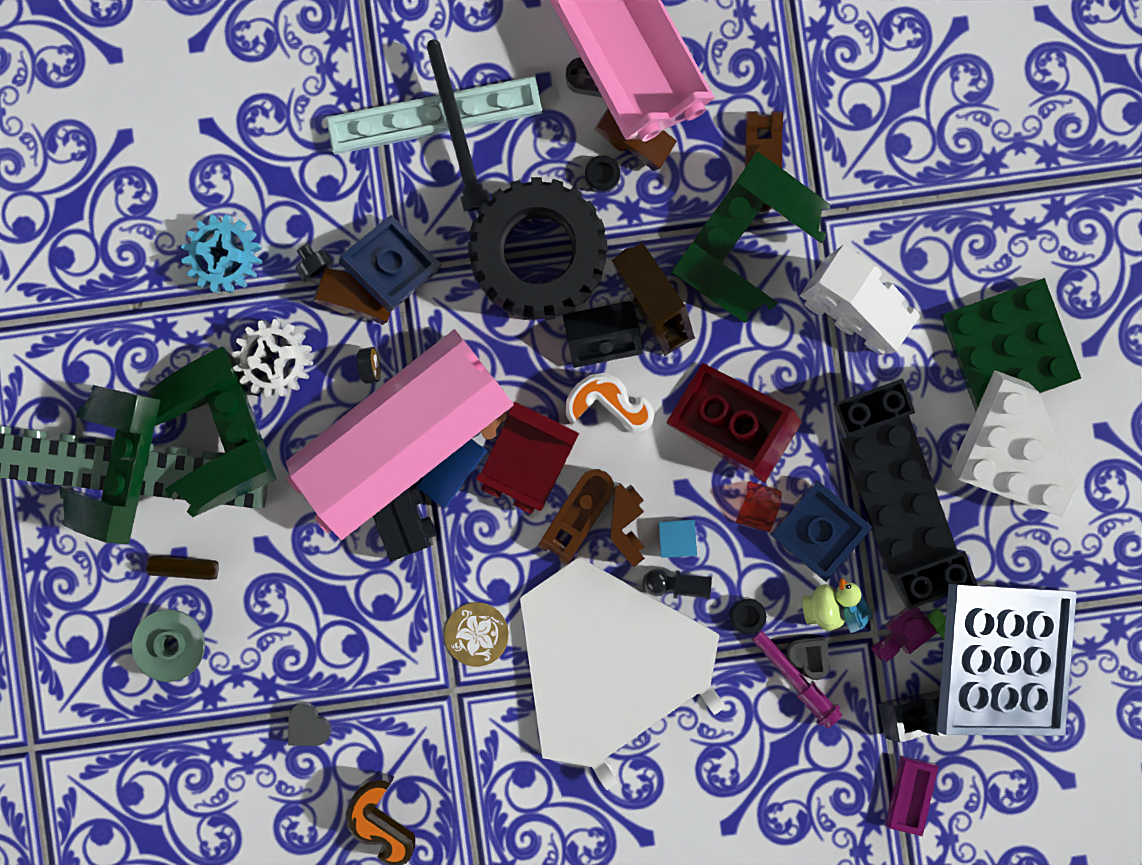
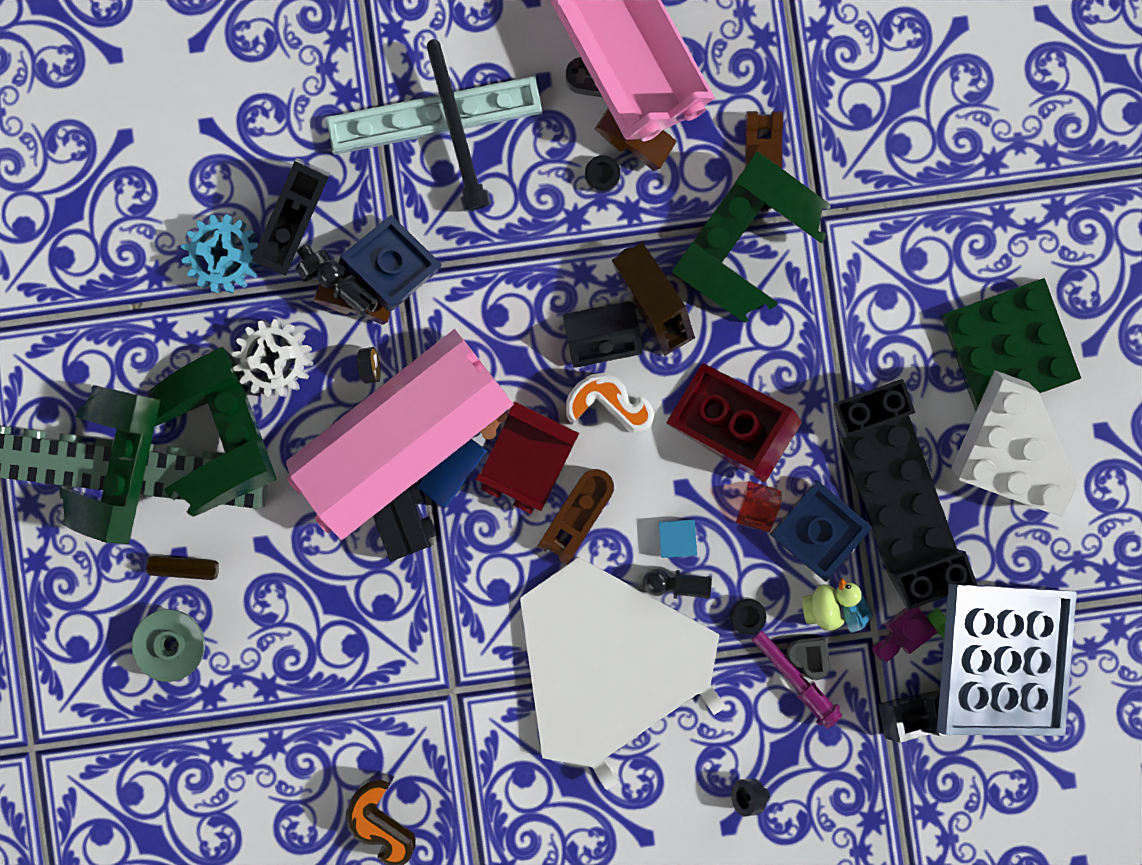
dark grey tile [288,702,332,746] -> none
pearl gold sticker [445,602,509,667] -> none
black tyre [468,177,607,321] -> none
reddish brown slope [610,483,645,567] -> none
white brick [800,244,920,355] -> none
magenta tile [885,755,939,837] -> none
none -> black slope [252,158,330,276]
none -> black pin [316,260,379,318]
none -> black tile [731,778,770,817]

